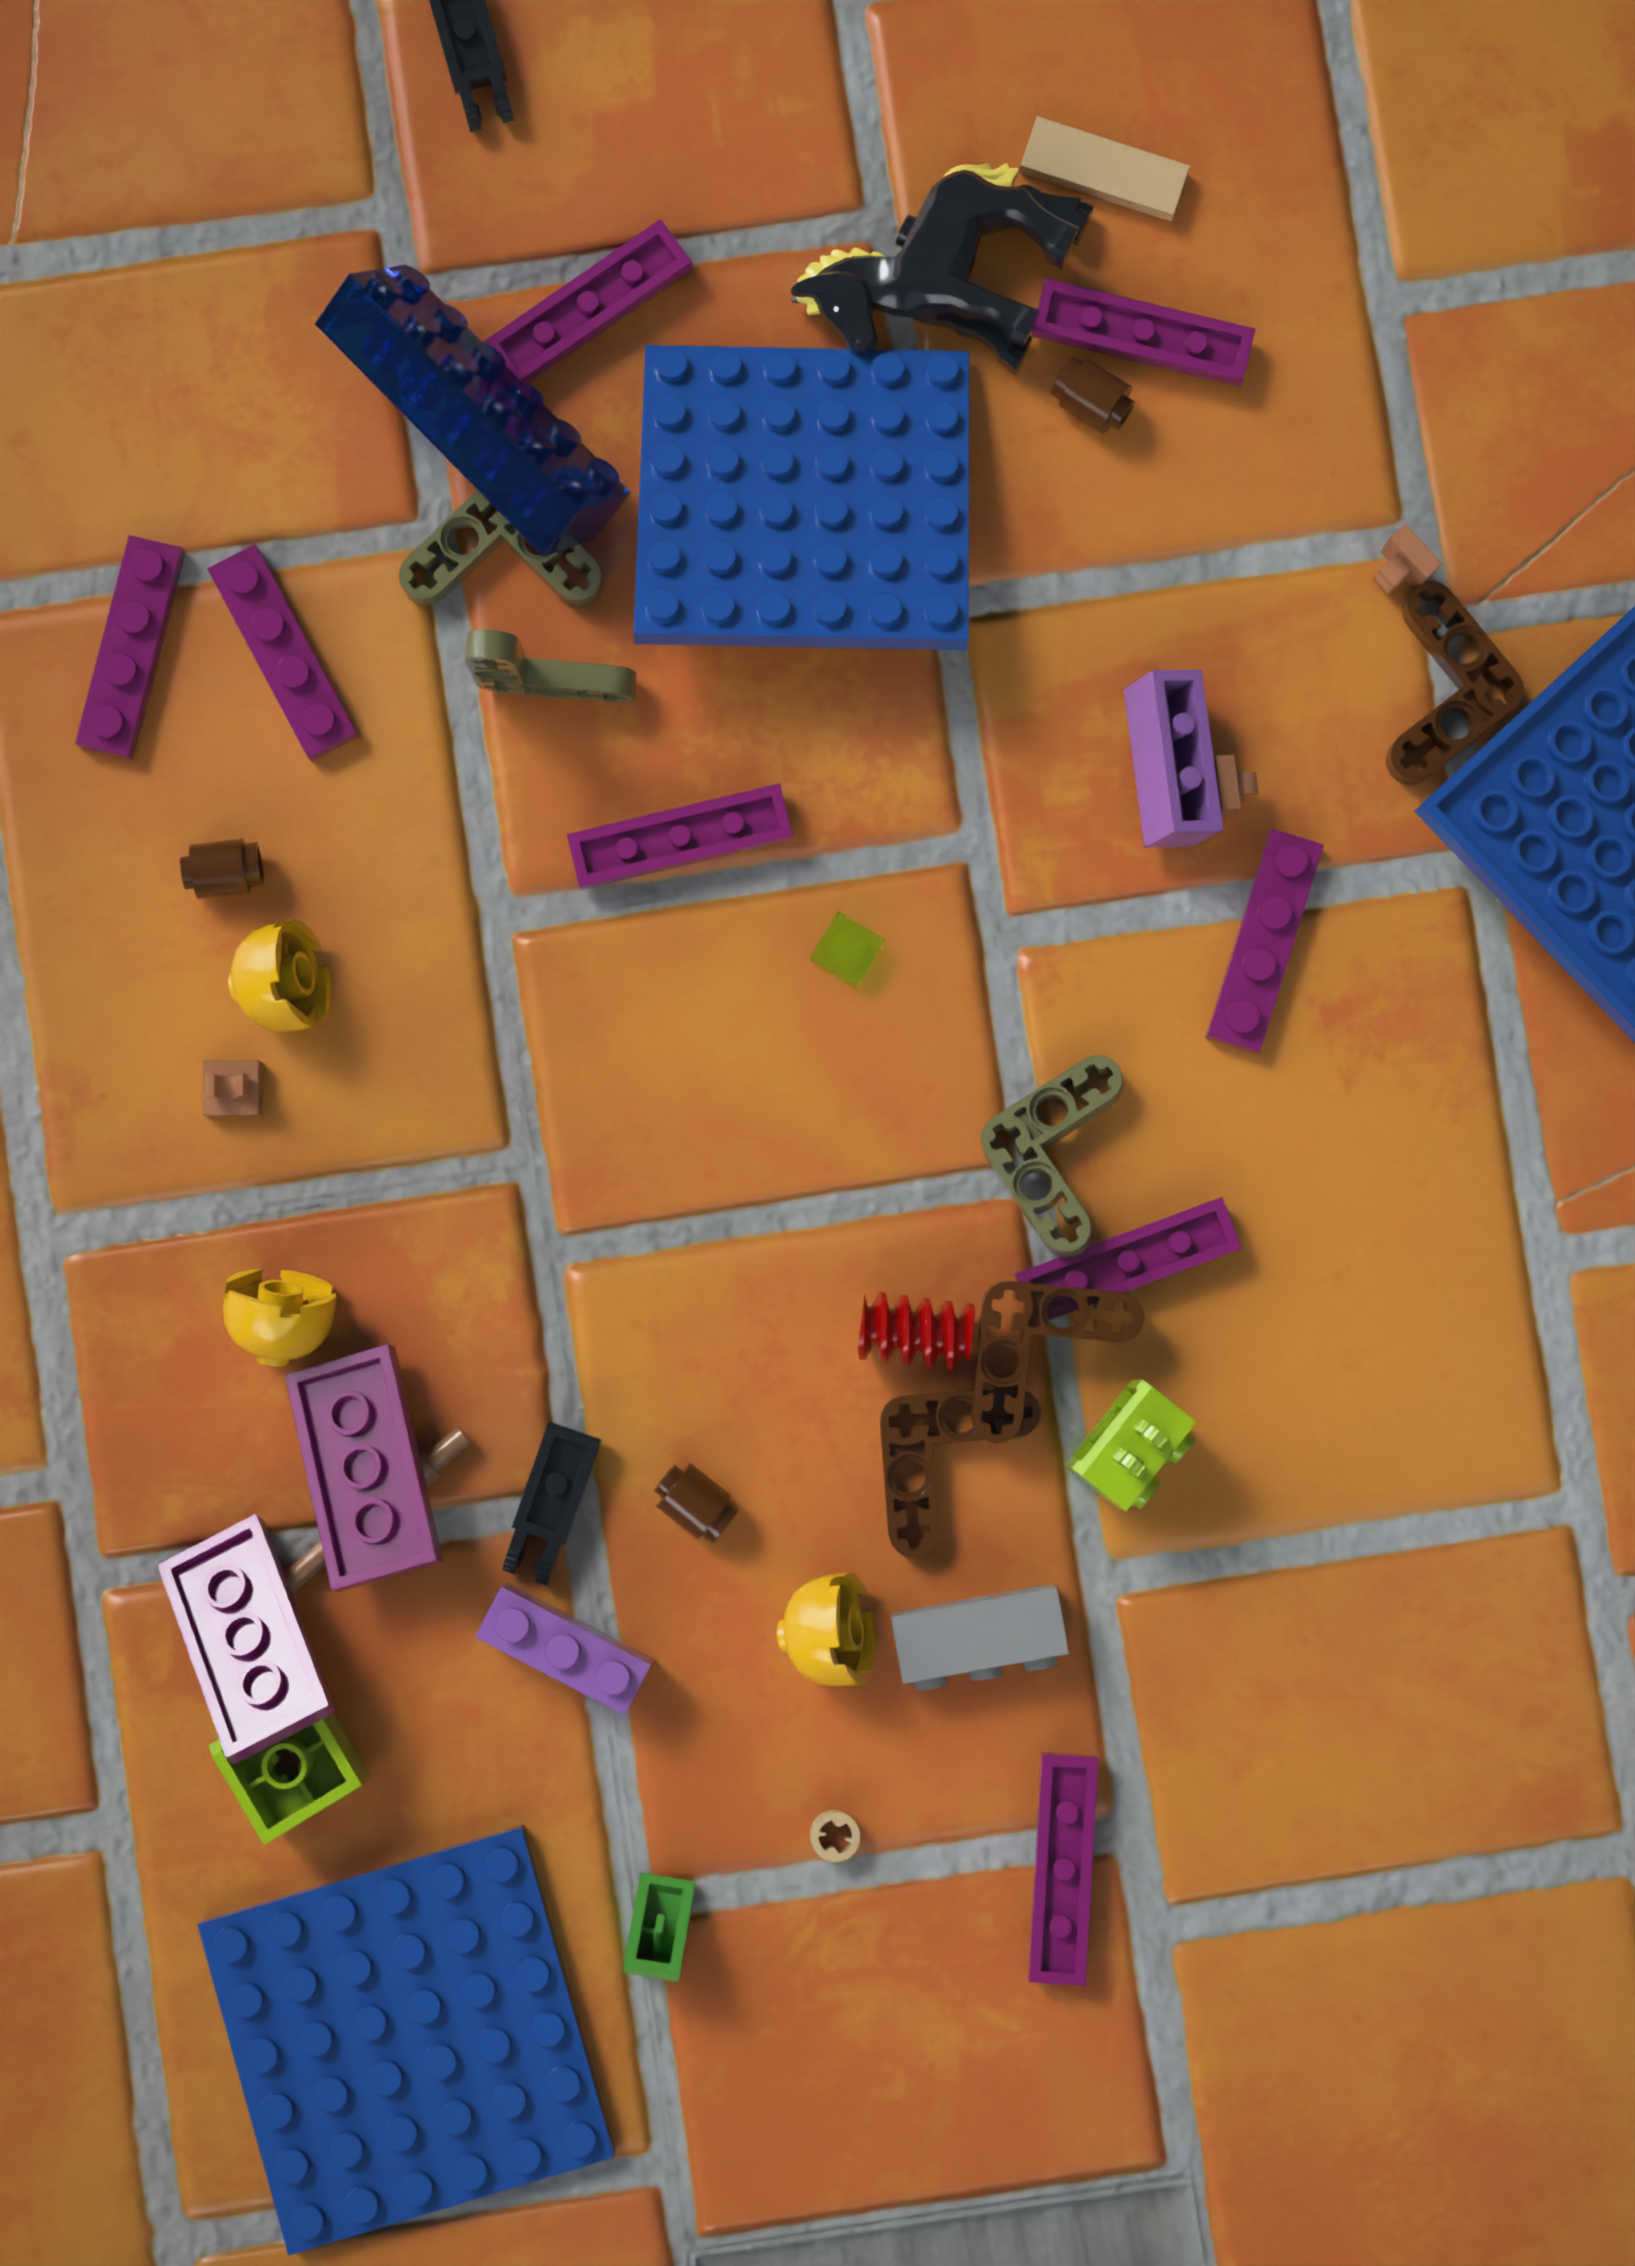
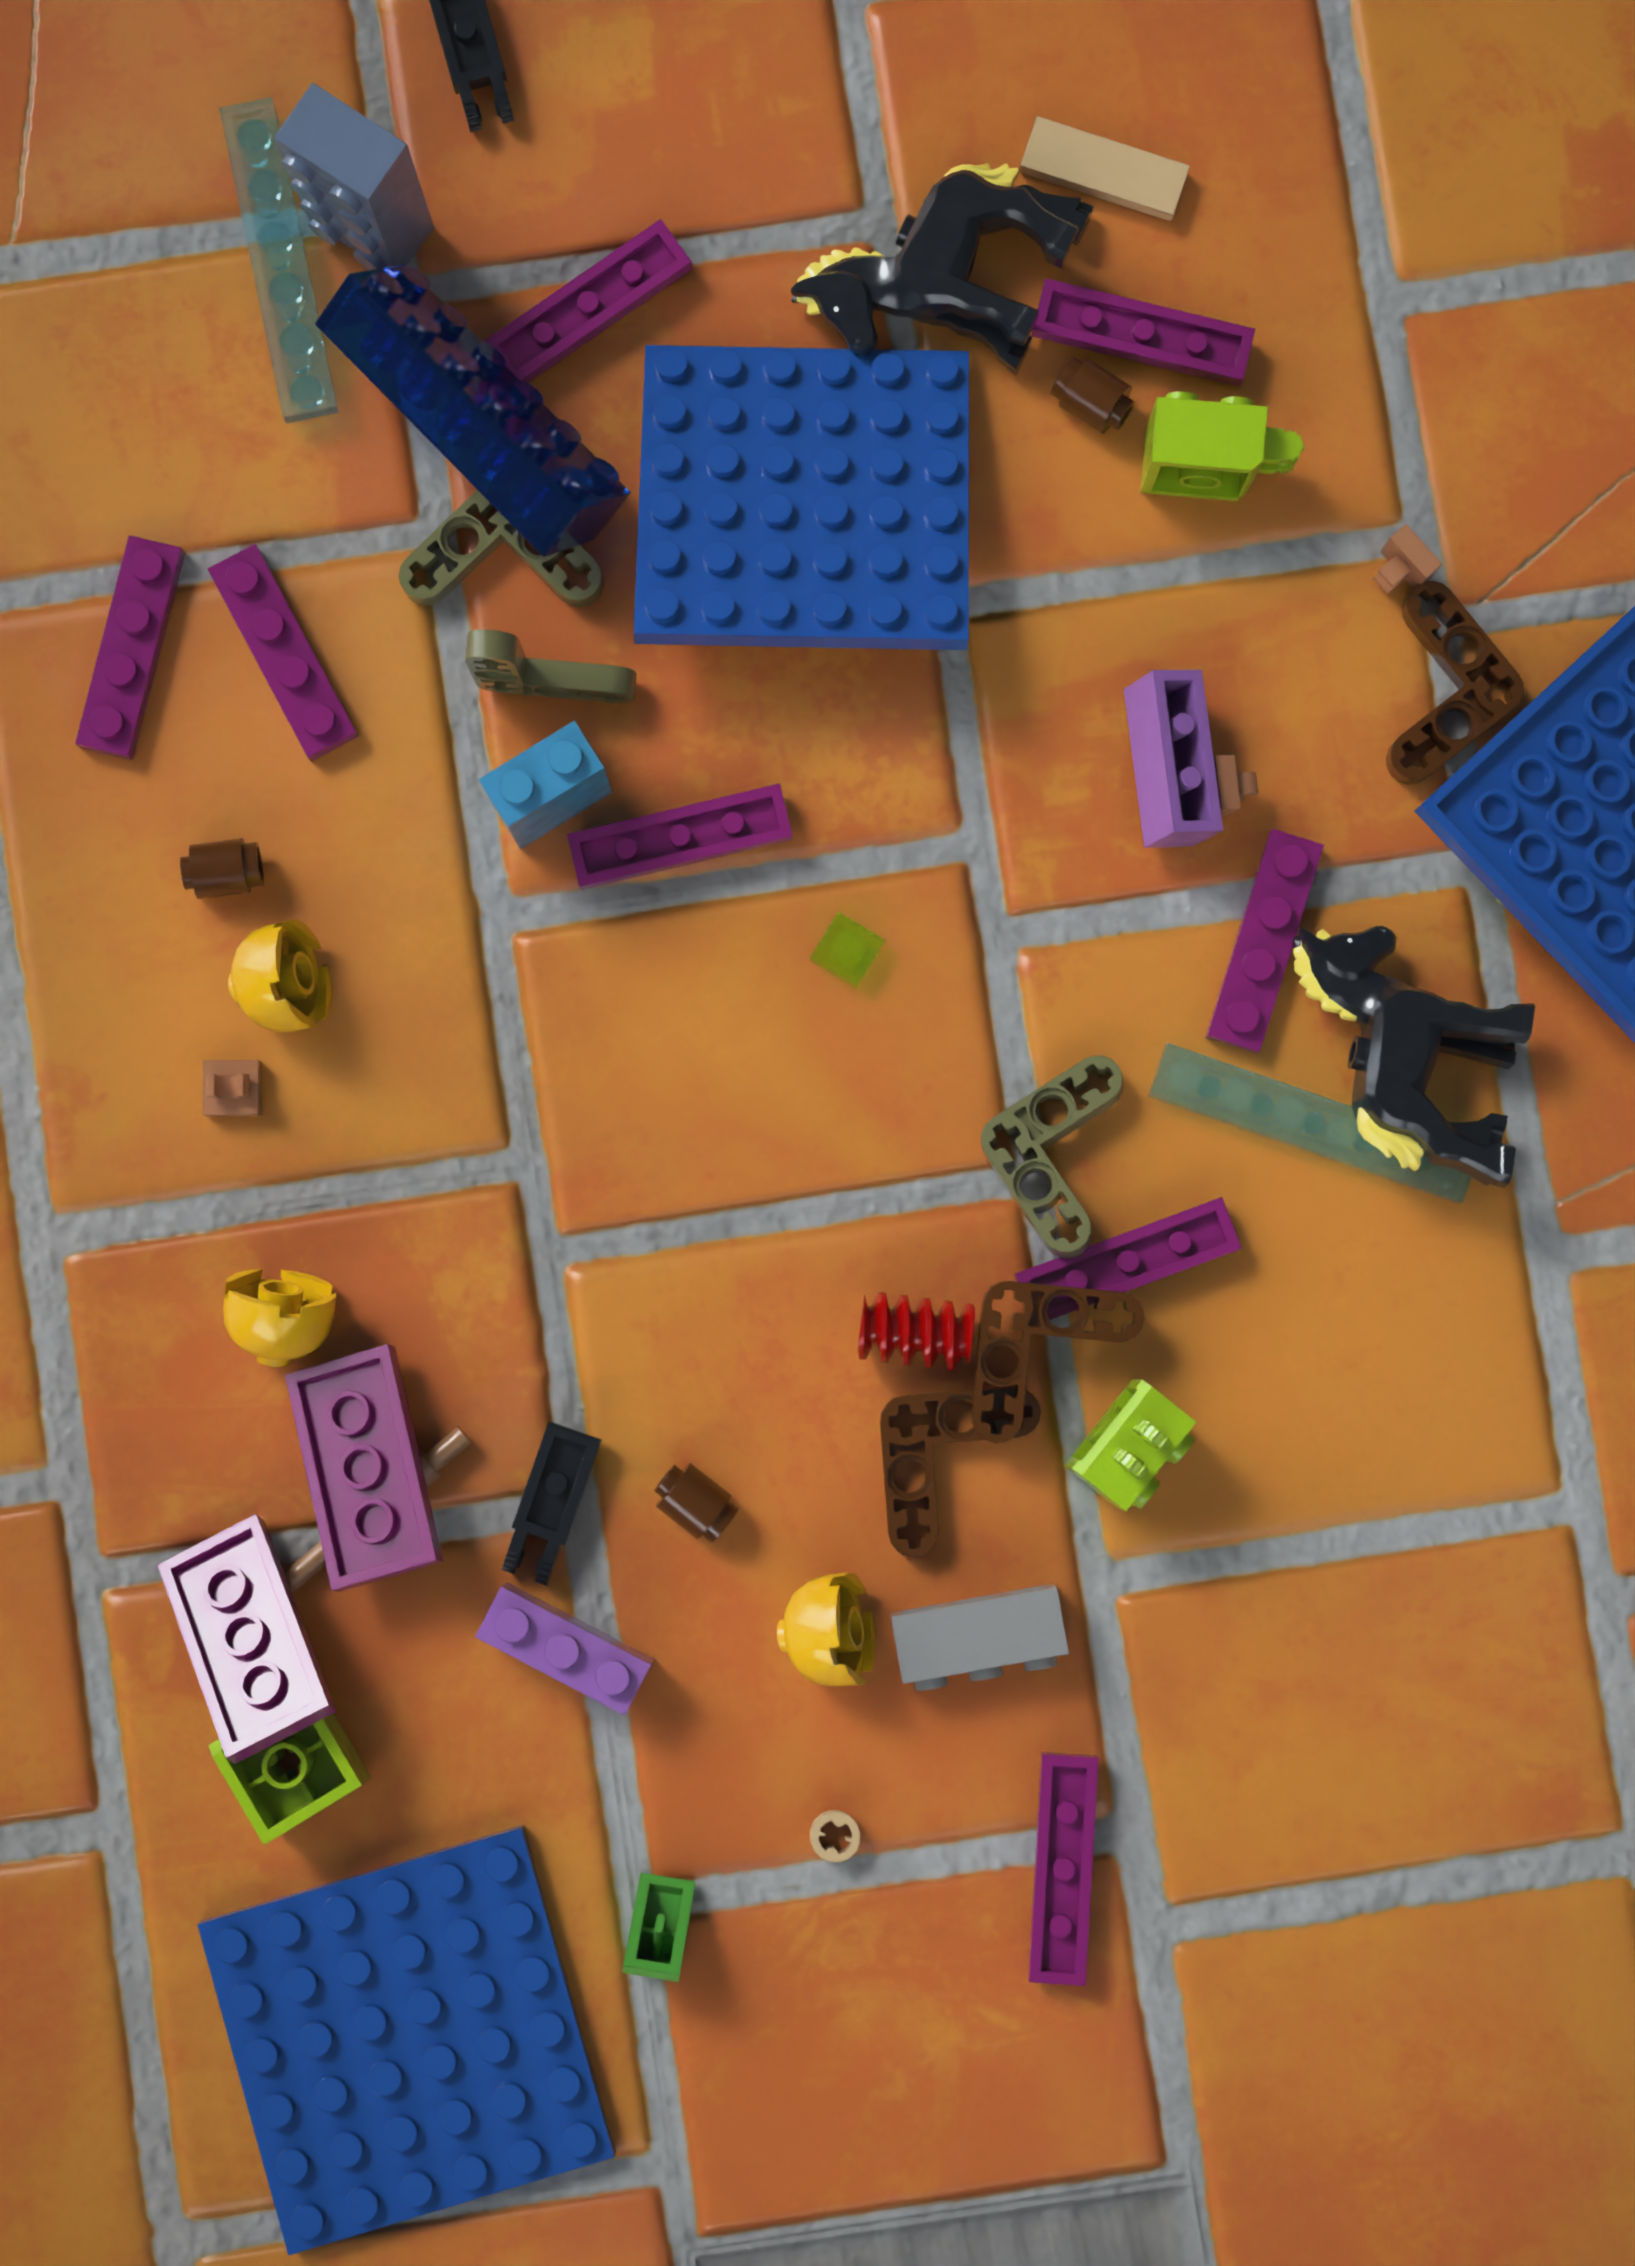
none -> clear light blue plate [219,97,339,424]
none -> sand blue brick [274,82,434,279]
none -> dark azure brick [478,720,613,849]
none -> lime hinge [1140,391,1305,501]
none -> clear light blue plate [1148,1043,1471,1204]
none -> black animal [1292,926,1535,1188]

